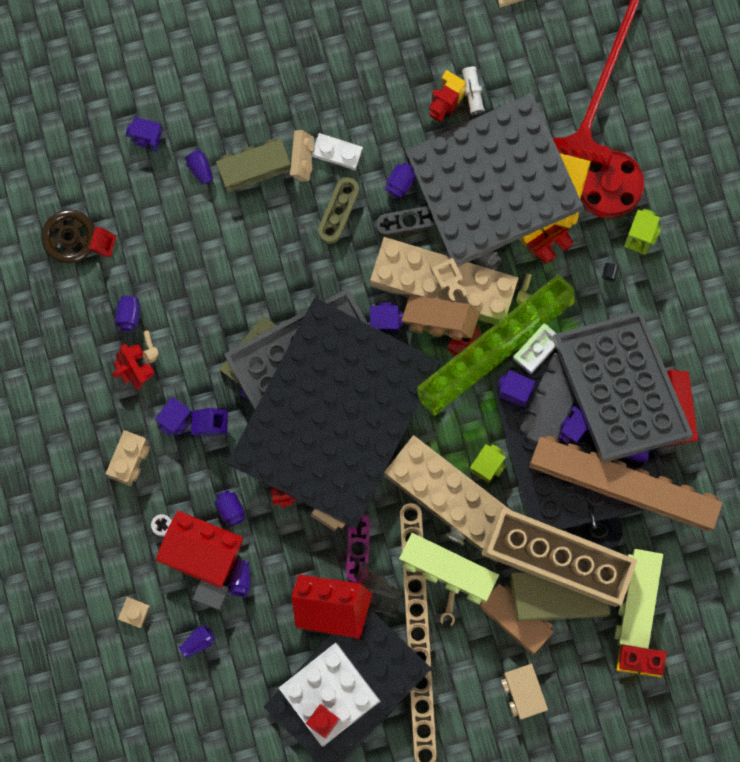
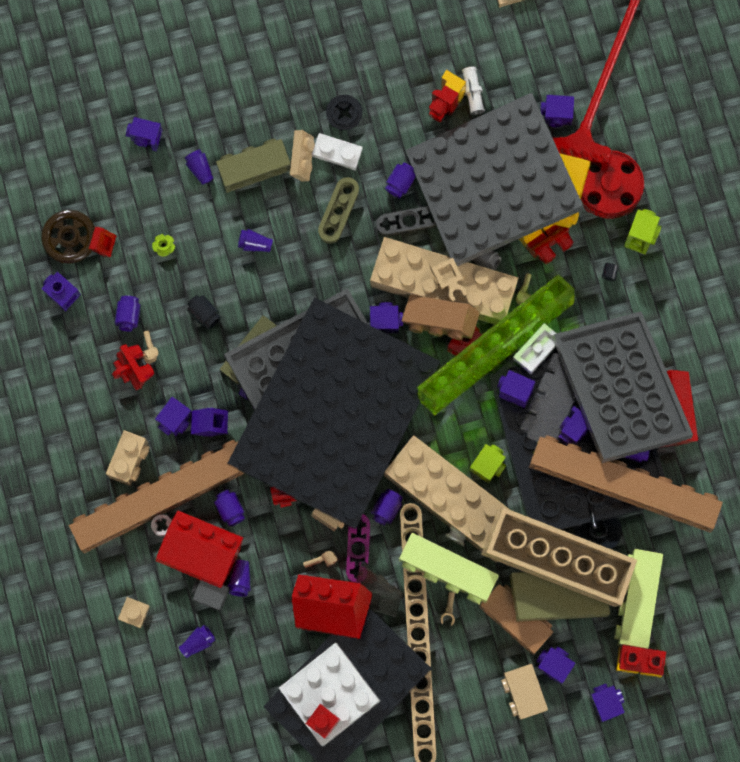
none -> dark purple brick [41,272,81,312]
none -> medium nougat brick [69,440,245,554]
none -> lime plate [152,234,175,257]
none -> black brick [187,295,221,330]
none -> dark purple cone [237,229,273,253]
none -> tan hand [303,551,338,568]
none -> black gear [326,95,363,131]
none -> dark purple brick [371,489,403,526]
none -> dark purple brick [536,647,576,685]
none -> dark purple brick [540,95,574,127]
none -> dark purple brick [590,684,625,723]

